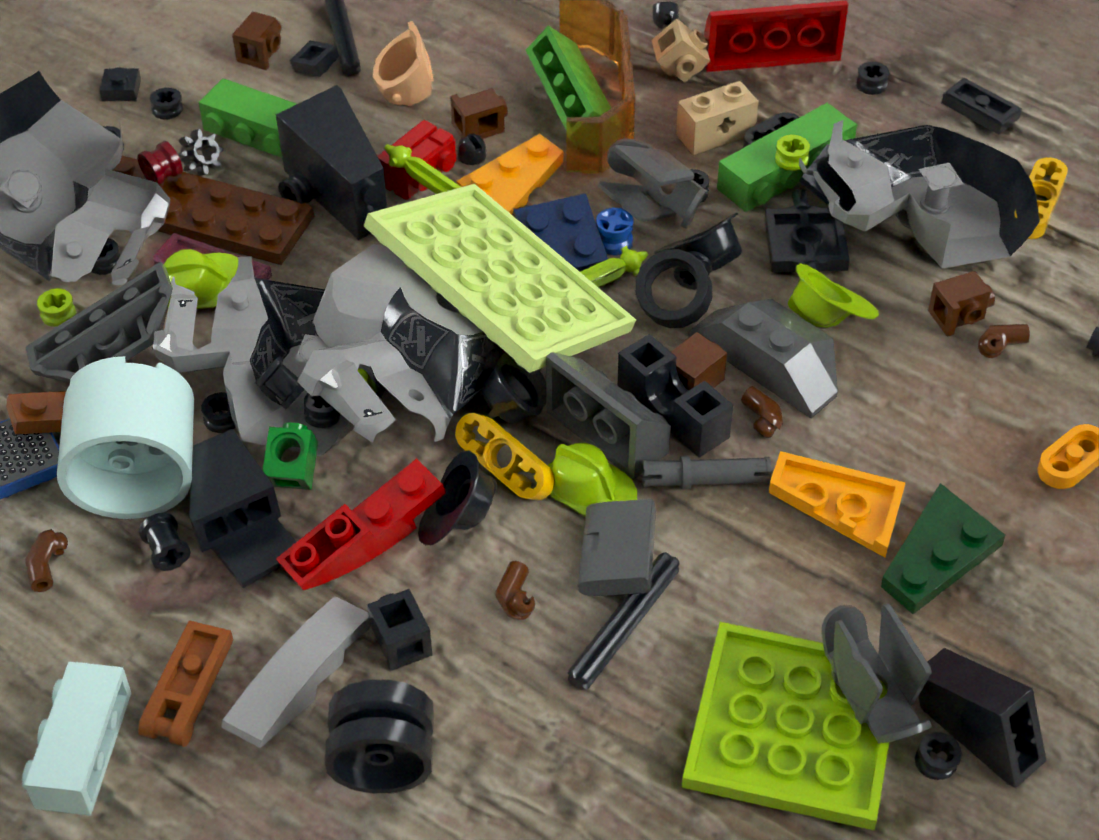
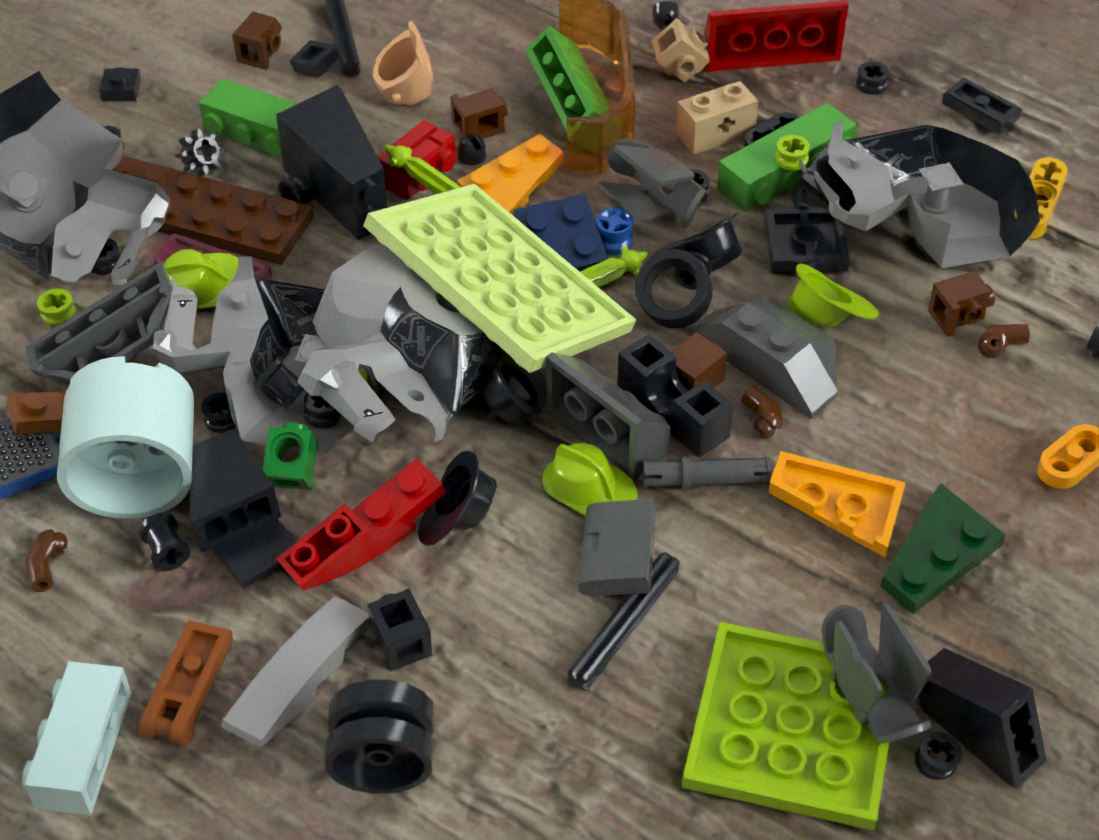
dark red wheel [137,141,183,185] -> none
black bush [150,87,183,120] -> none
yellow beam [455,413,555,501] -> none
reddish brown arm [495,561,535,620] -> none

